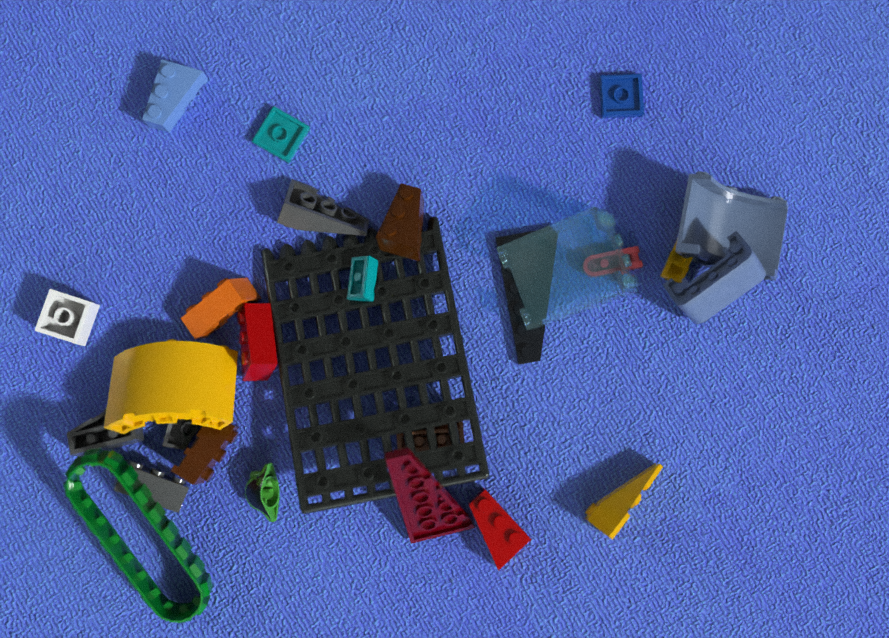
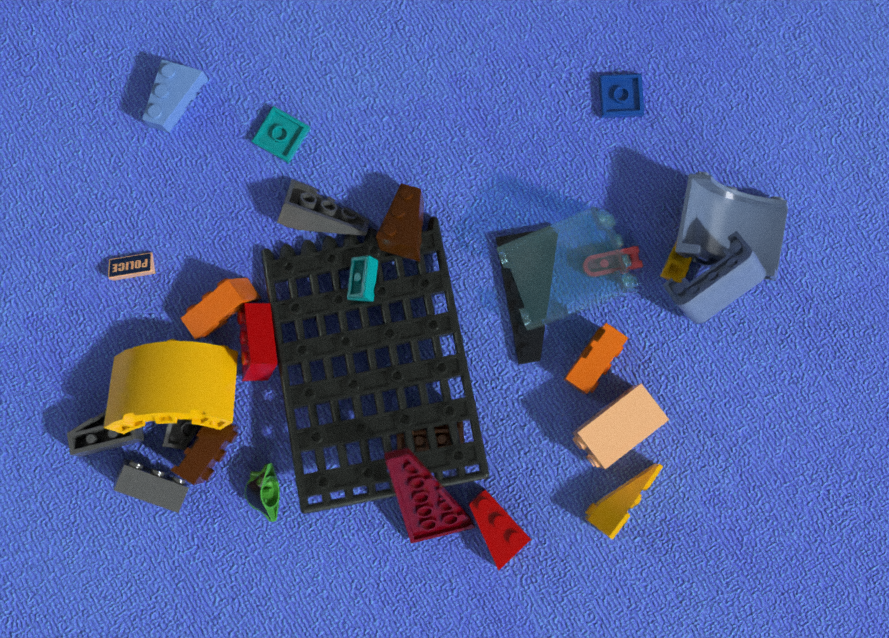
white brick [34,289,100,346] -> none
green piece [63,448,213,623] -> none
none -> slope [108,252,156,281]
none -> orange wedge [563,323,628,395]
none -> light nougat brick [572,383,669,469]

